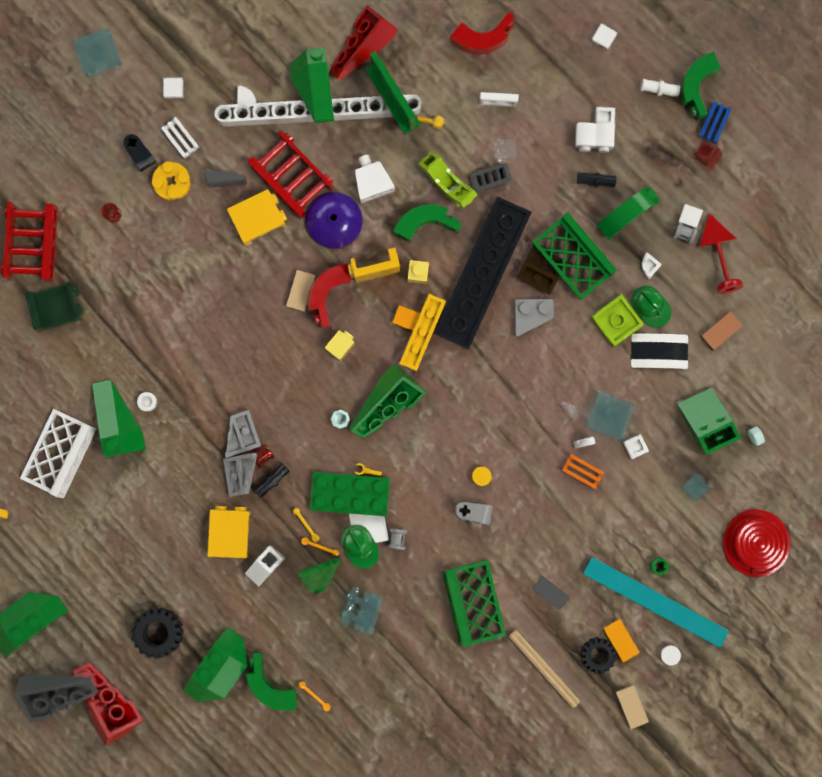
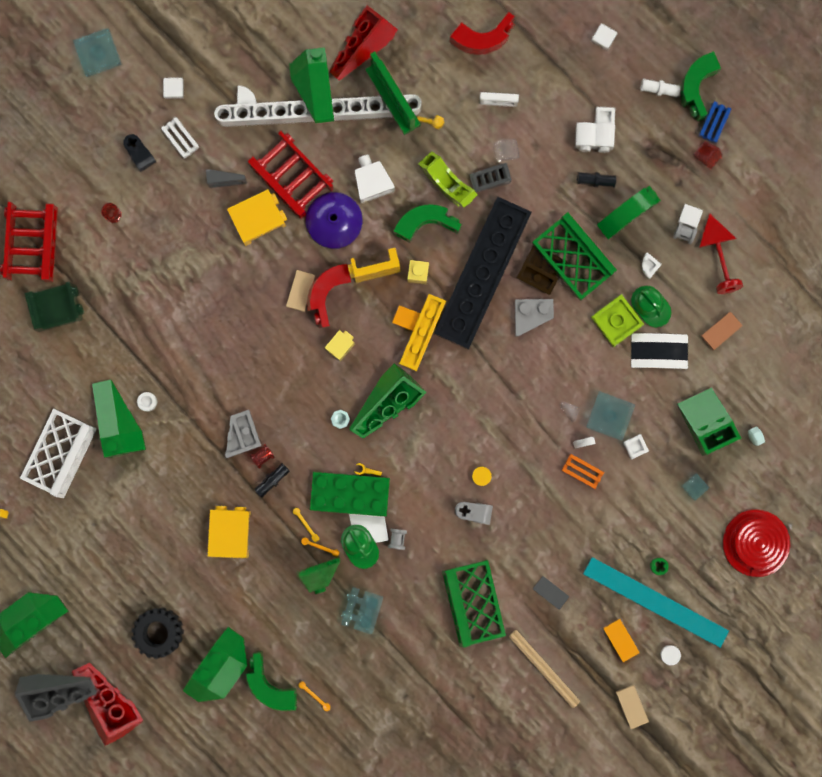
yellow plate [152,161,191,201] -> none
light grey wing [223,453,257,497] -> none
white slope [245,545,285,587] -> none
black tyre [580,637,617,674] -> none

